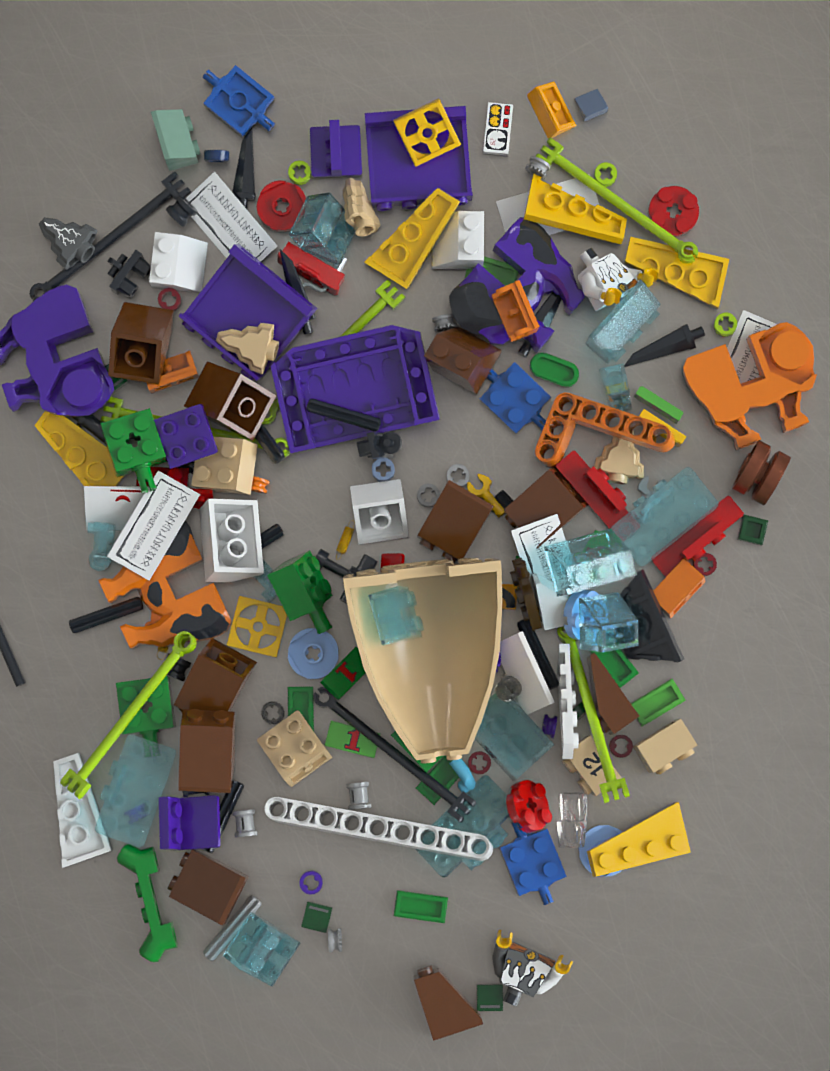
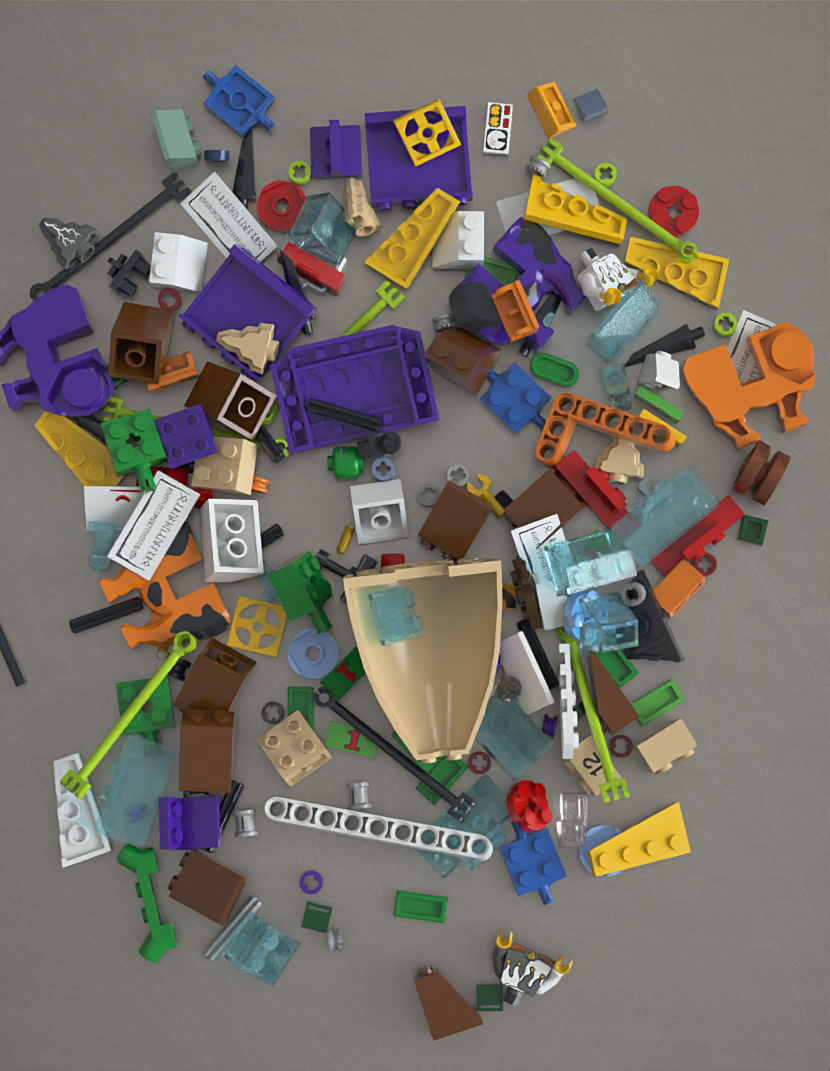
black wheel [166,195,198,227] -> none
medium azure arm [449,758,476,793] -> none
none -> green head [327,446,364,480]
none -> light grey bush [620,582,646,606]
none -> white slope [637,351,680,392]

